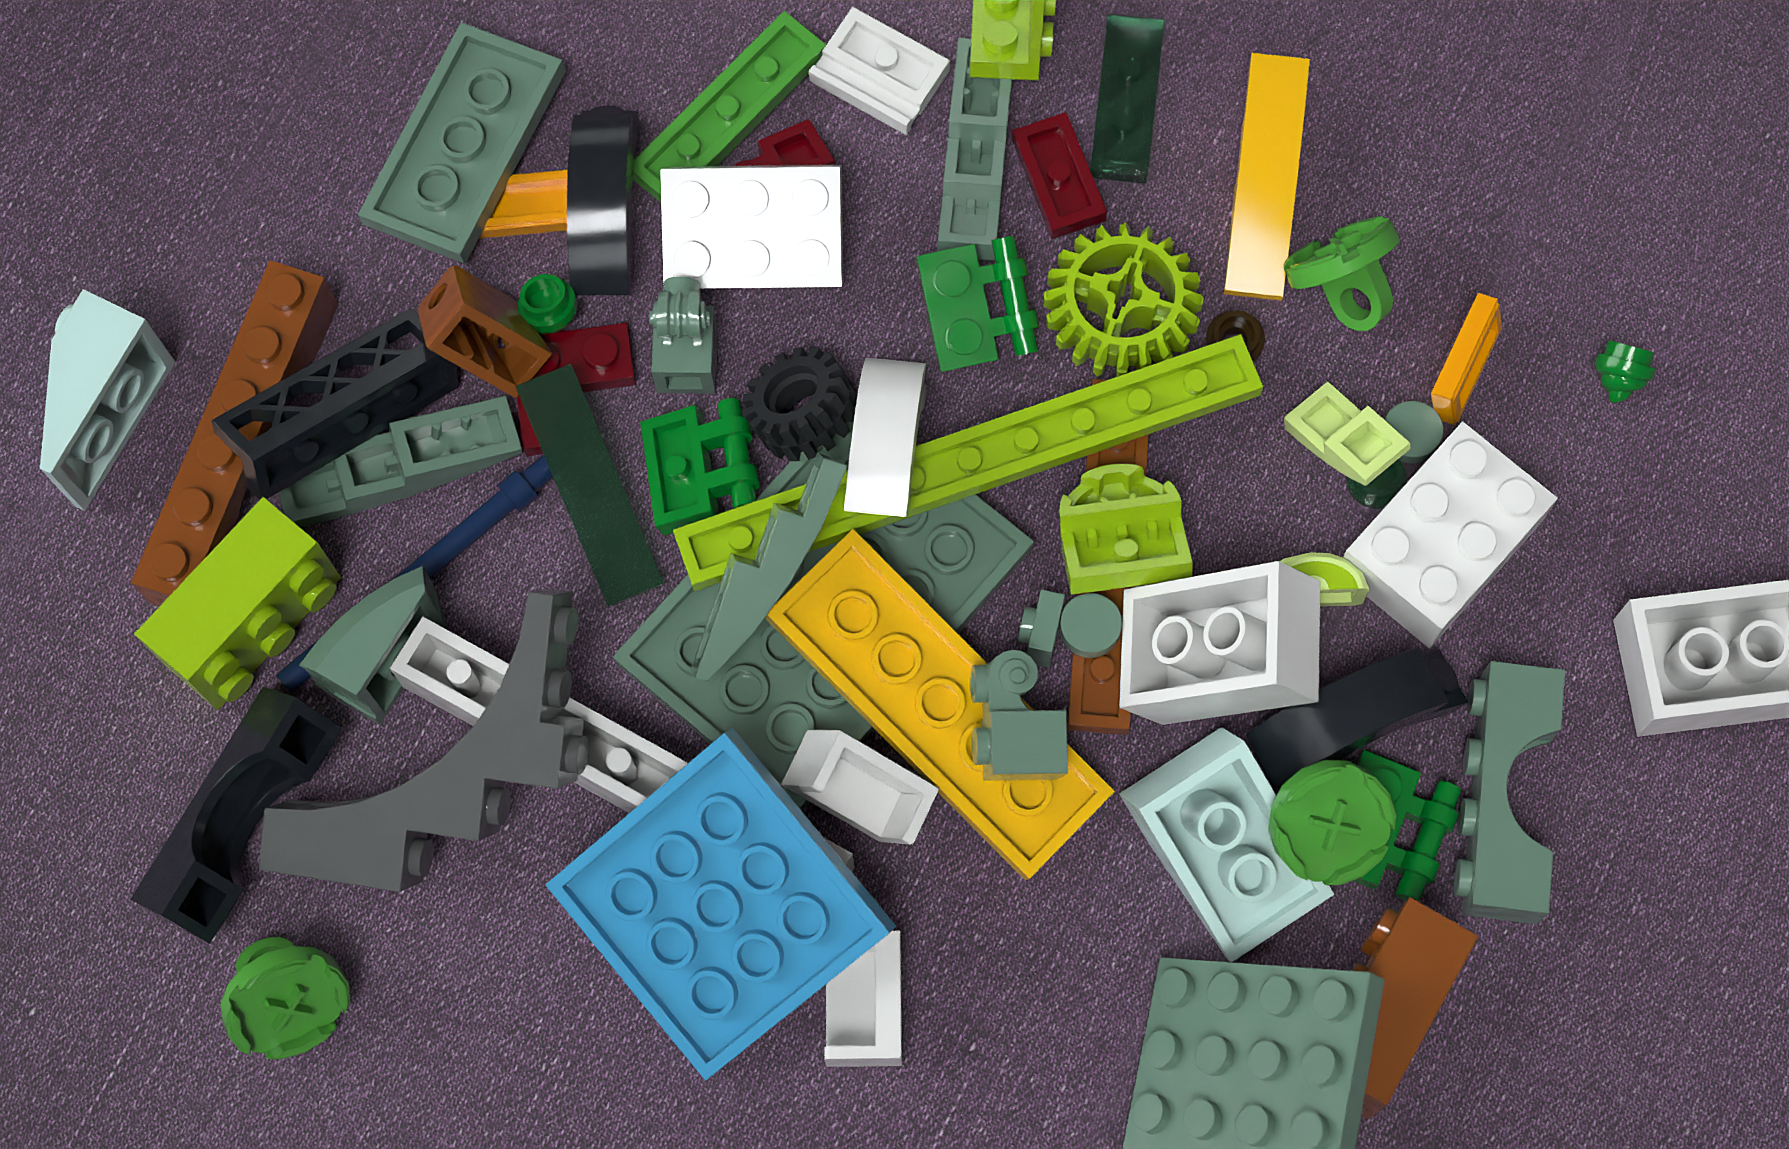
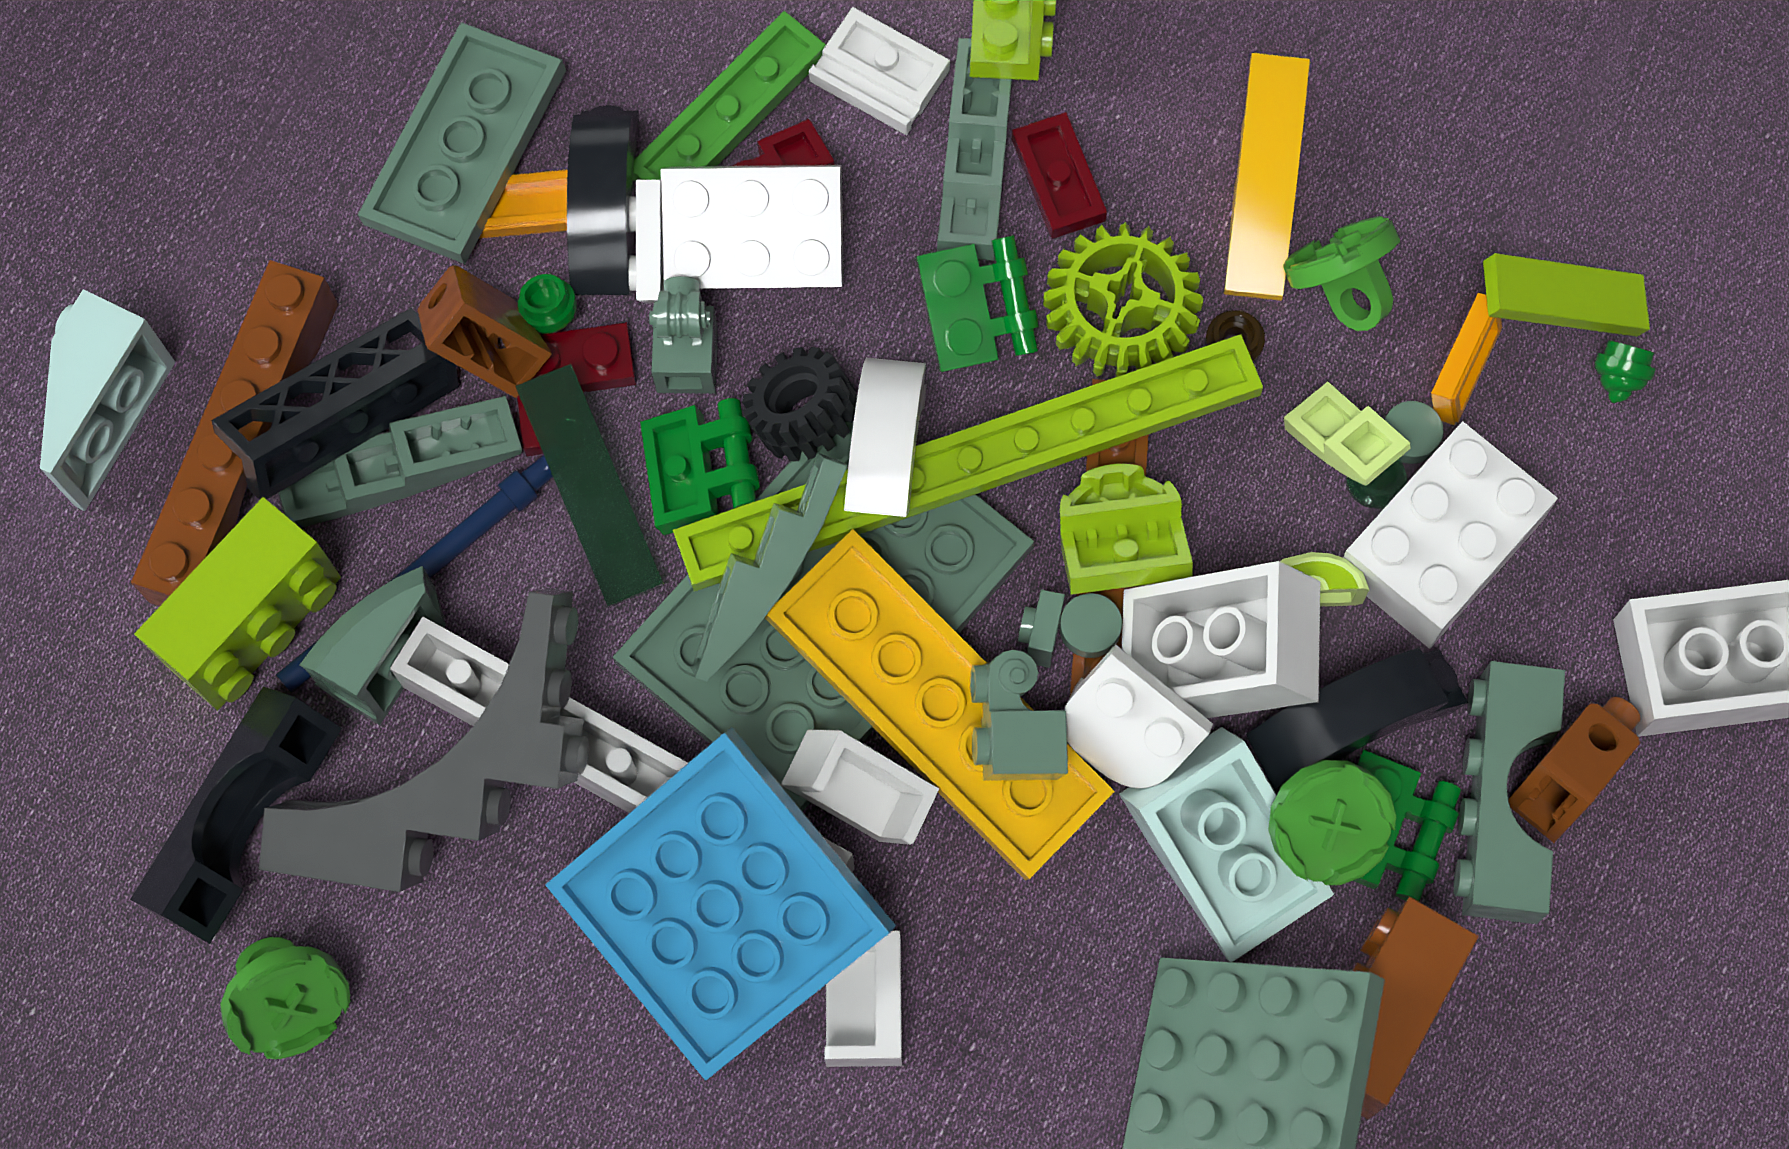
clear green tile [1090,14,1165,184] -> none
none -> white plate [628,180,664,304]
none -> white slope [1064,644,1213,788]
none -> lime tile [1483,253,1650,337]
none -> dark orange torso [1508,697,1641,843]

